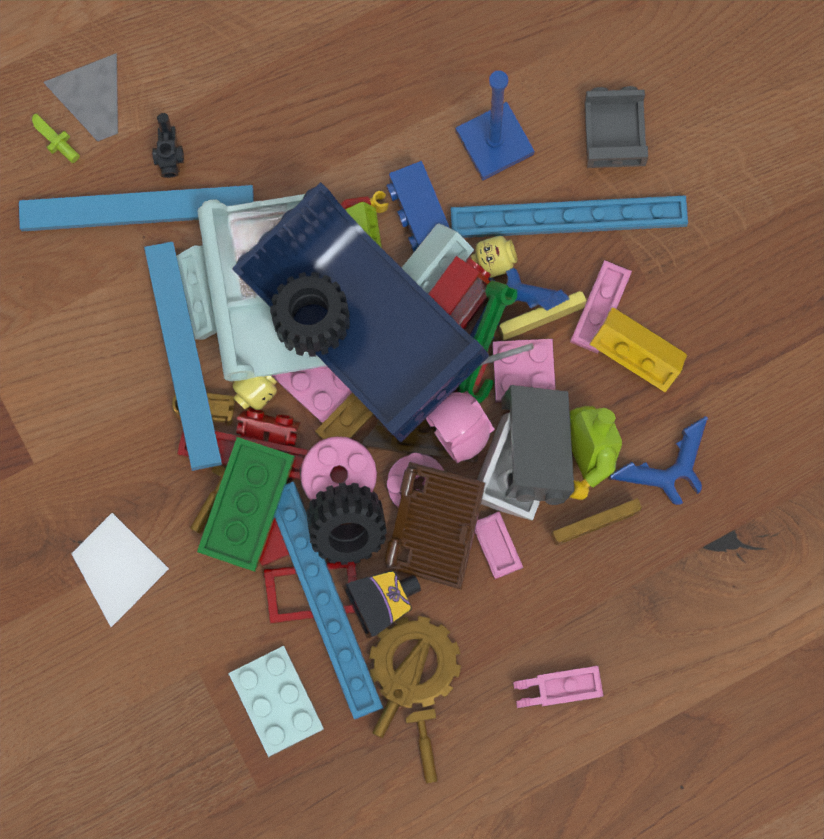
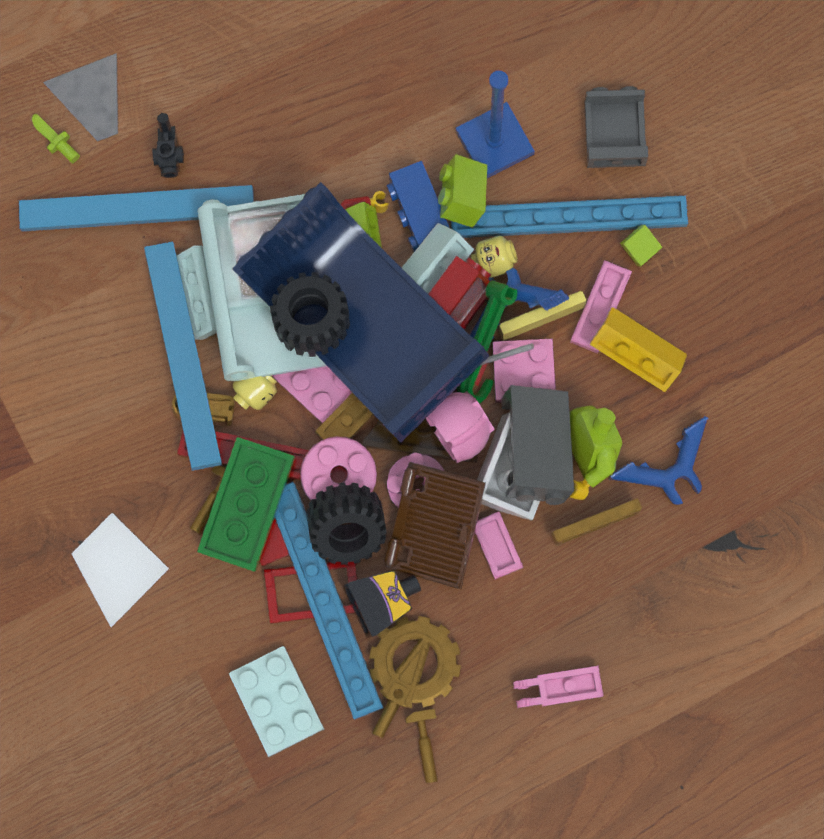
red hinge [236,408,301,446] -> none
none -> lime brick [438,154,487,228]
none -> lime tile [620,224,662,266]

